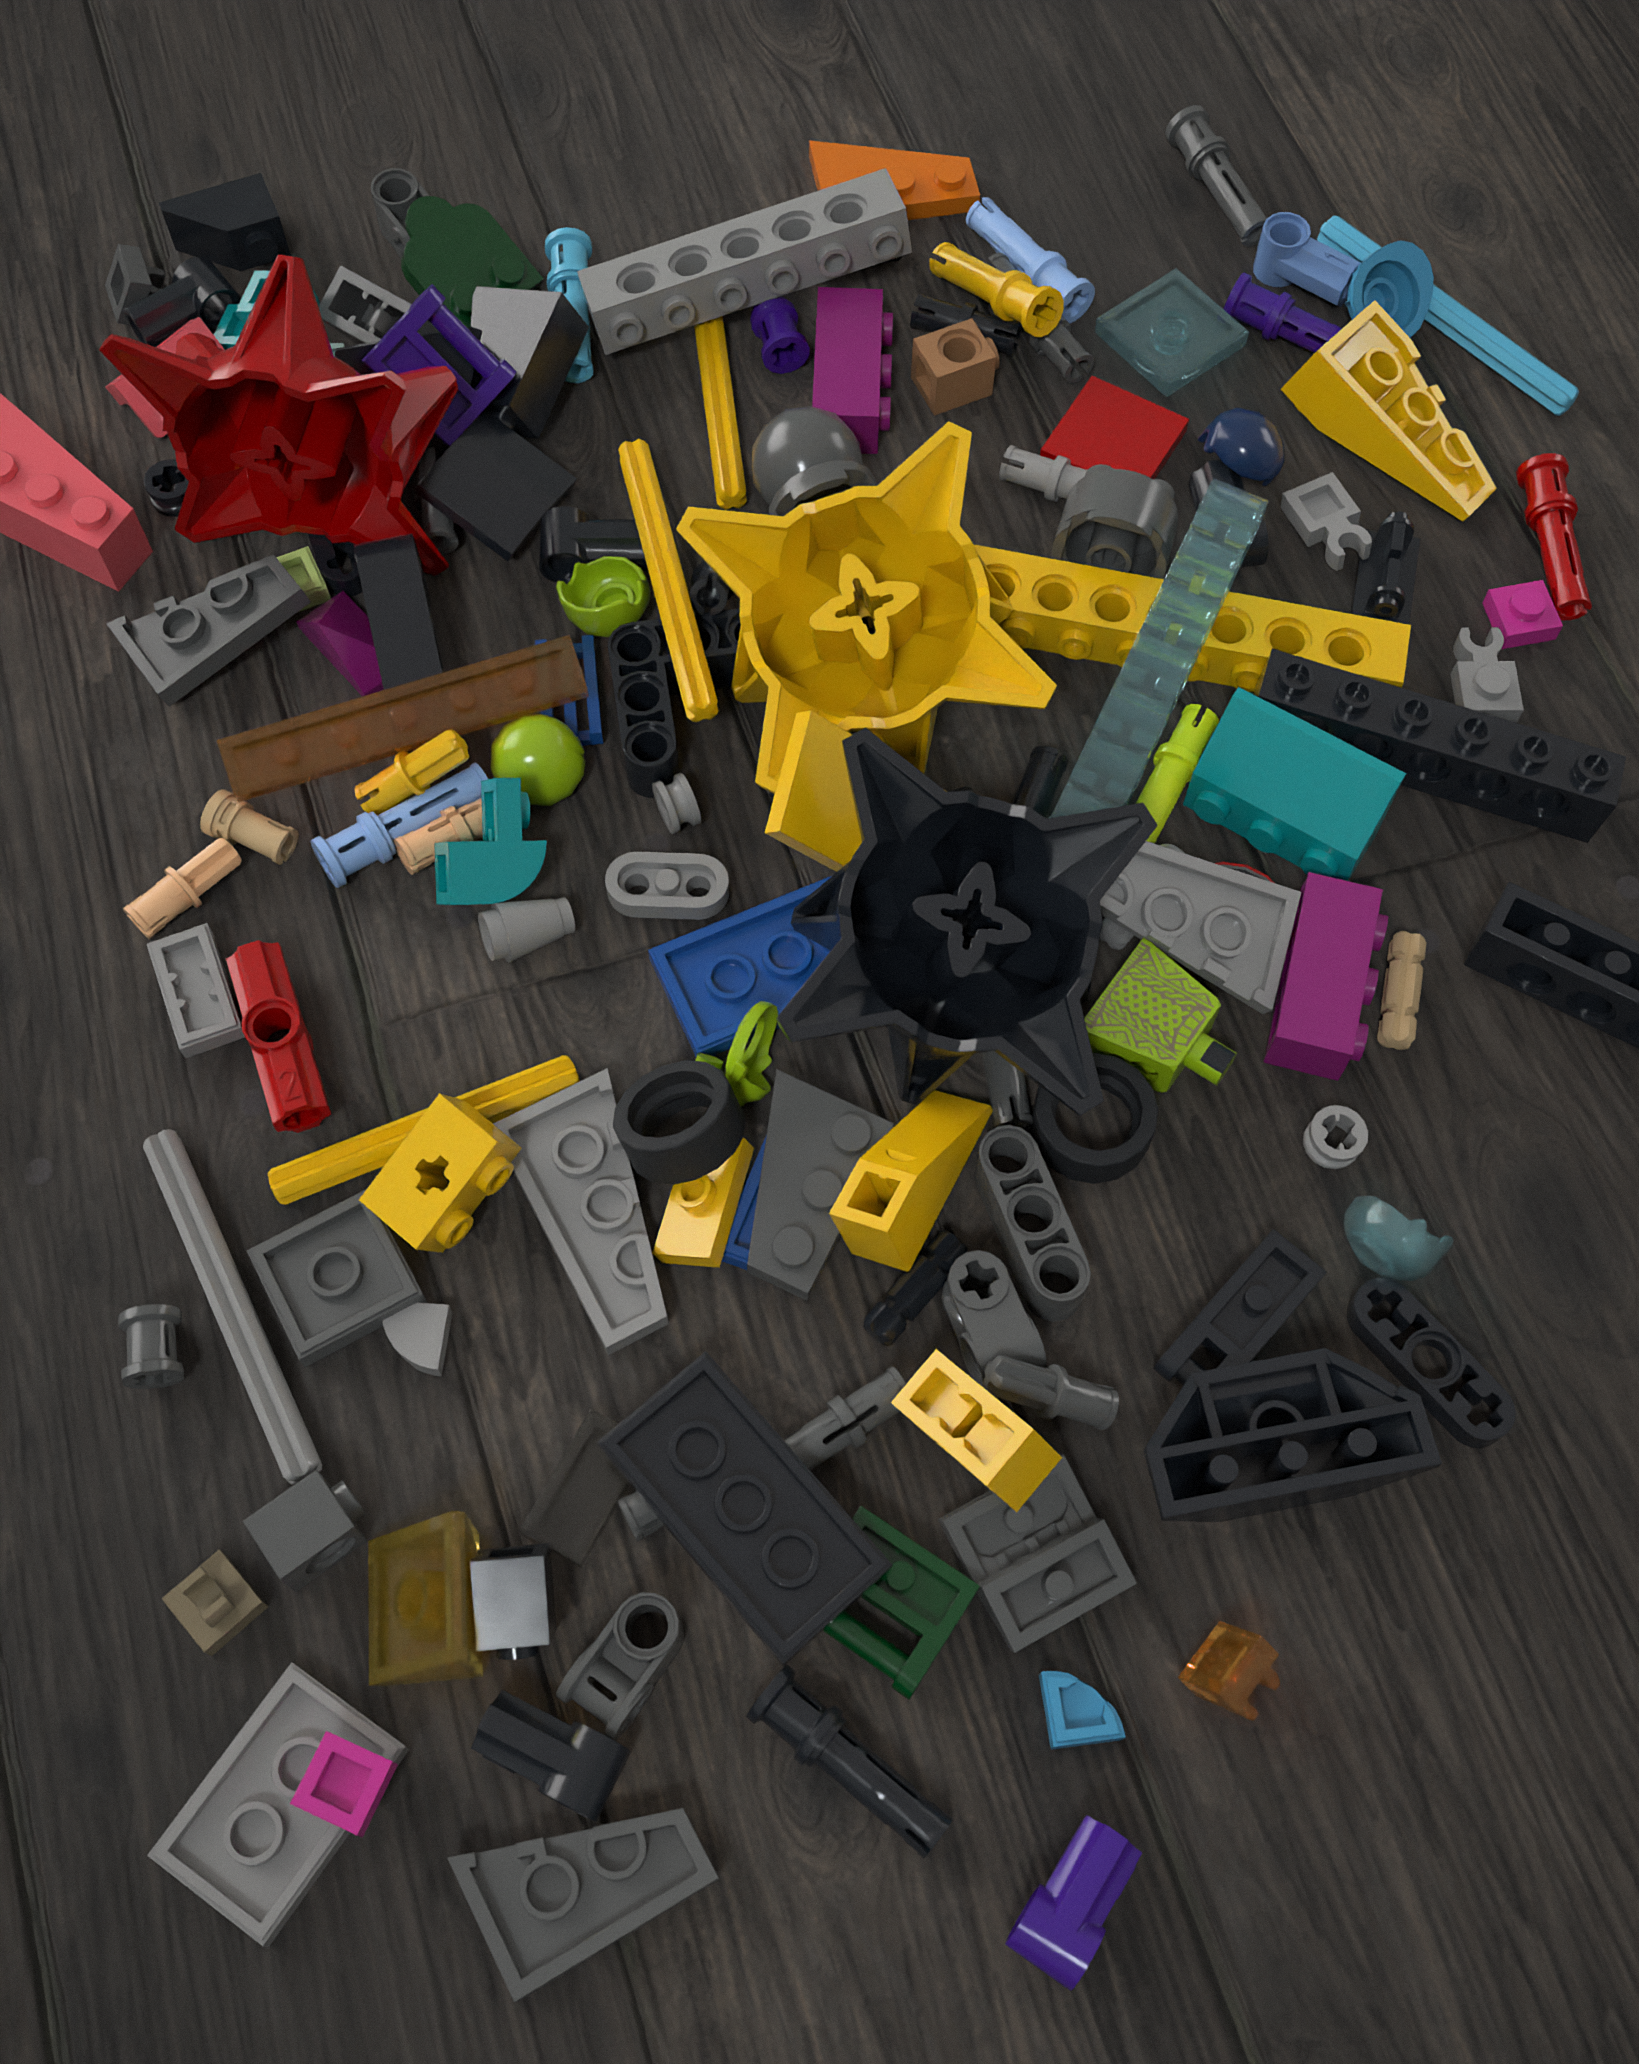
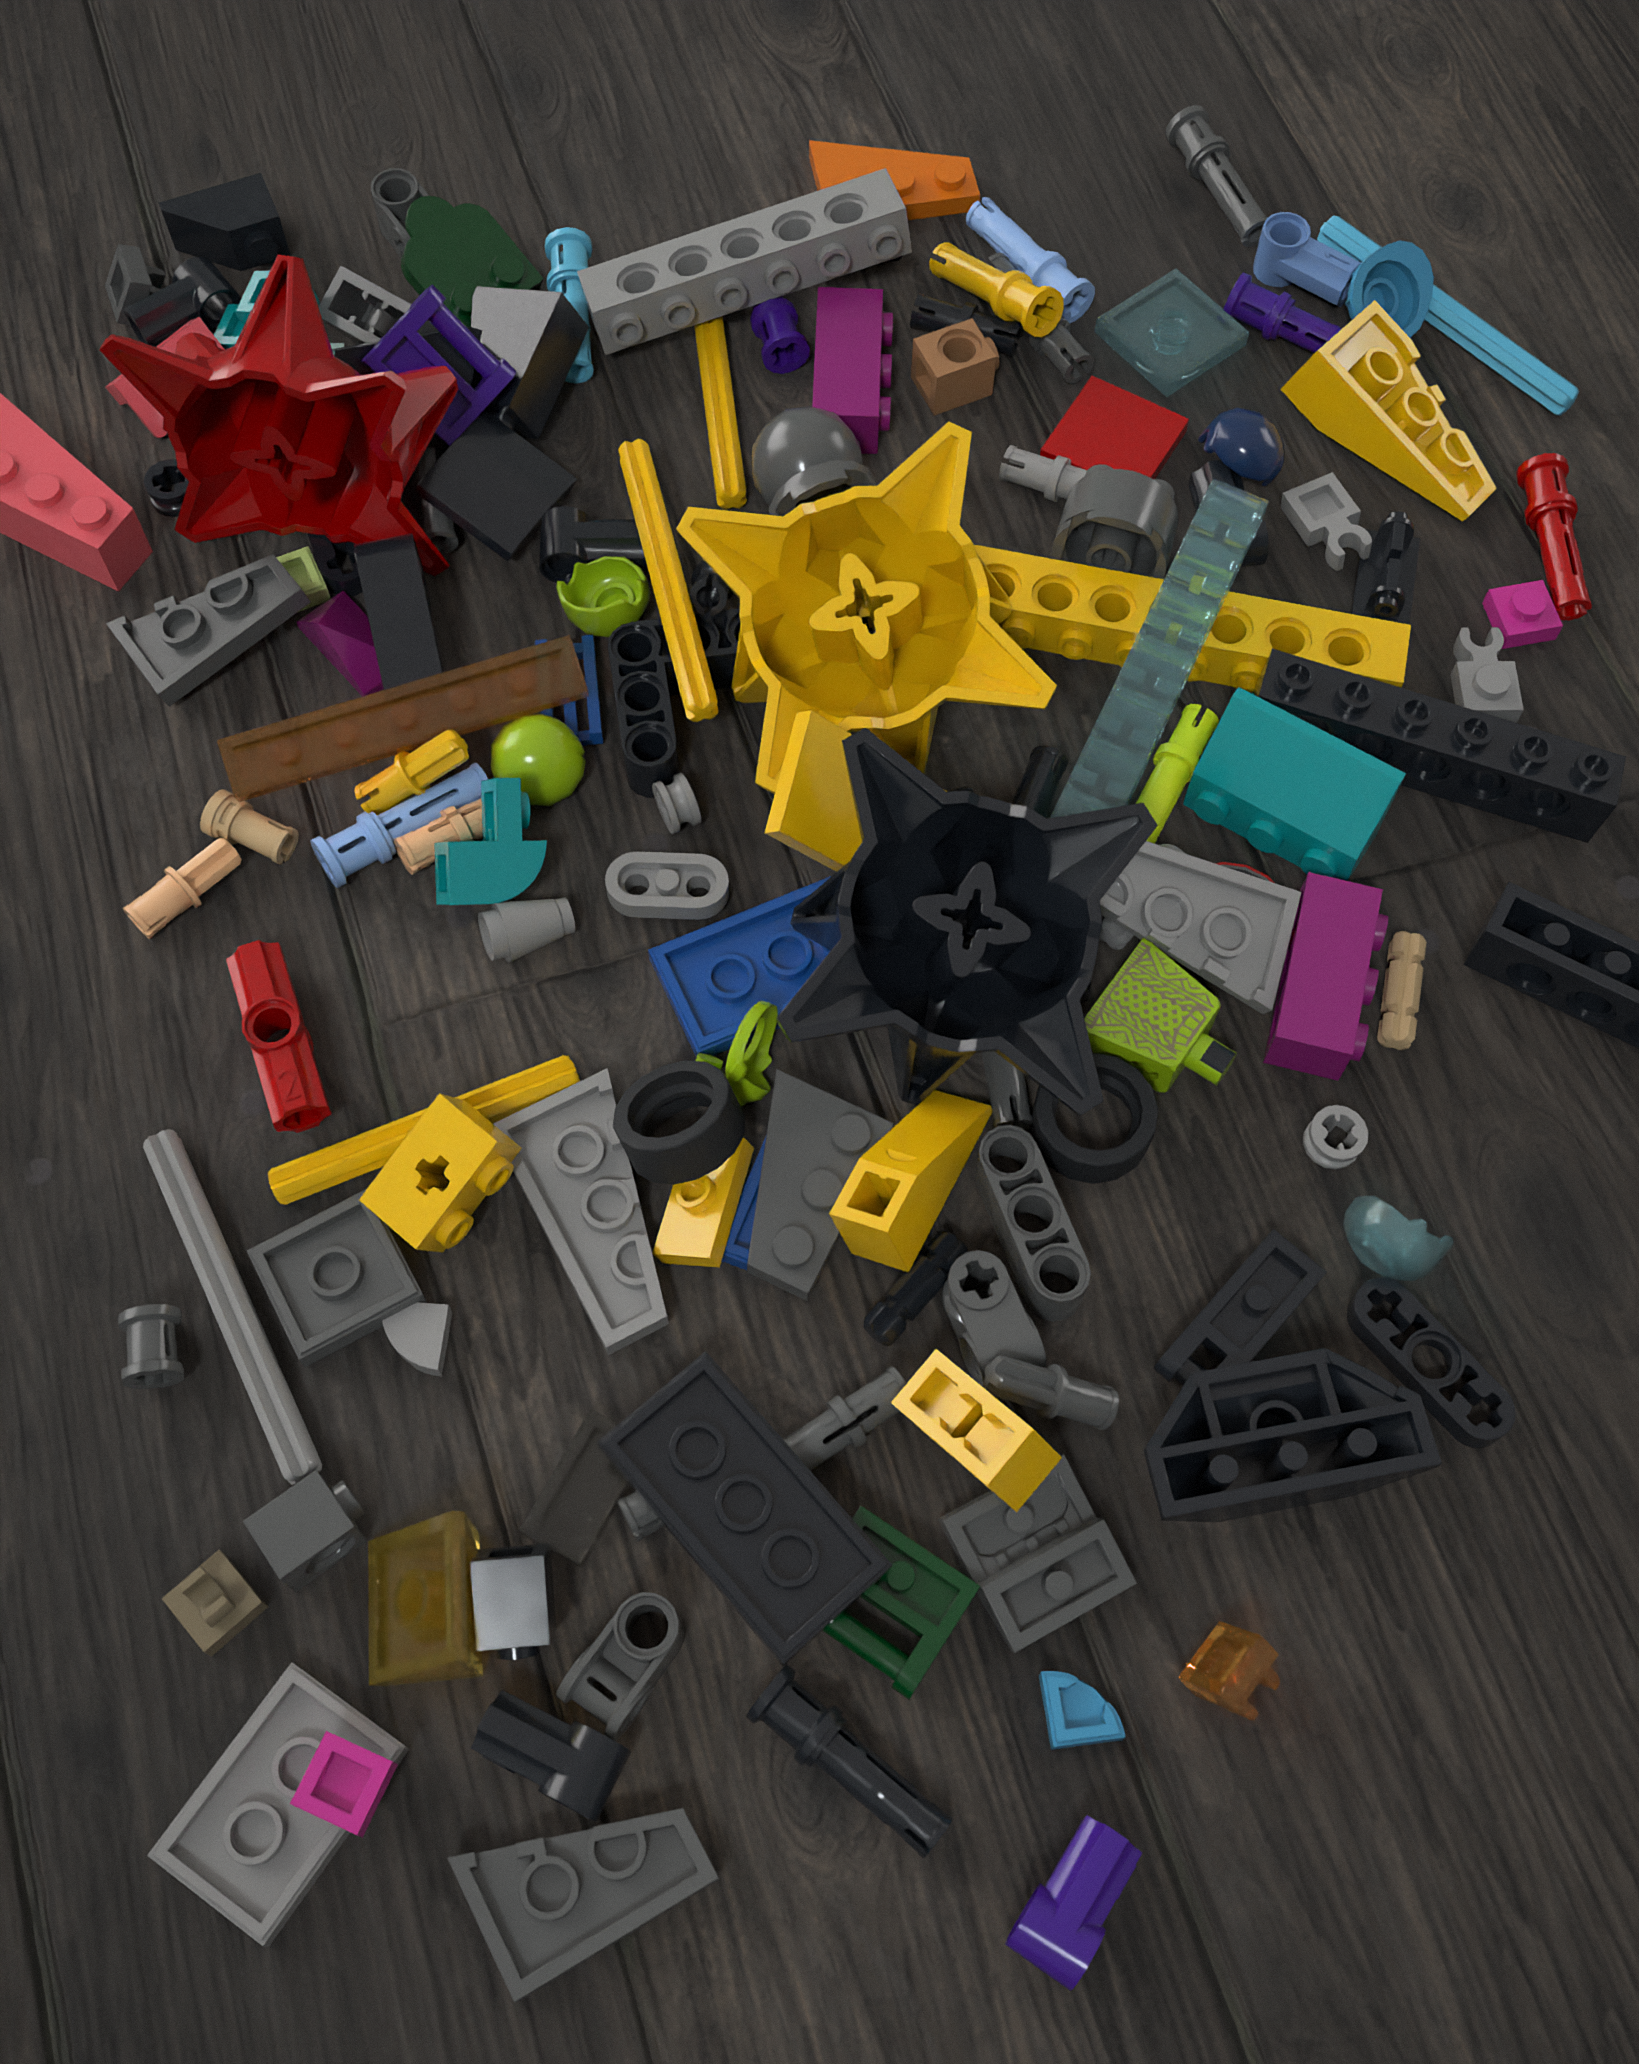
light grey plate [147,923,245,1059] -> none

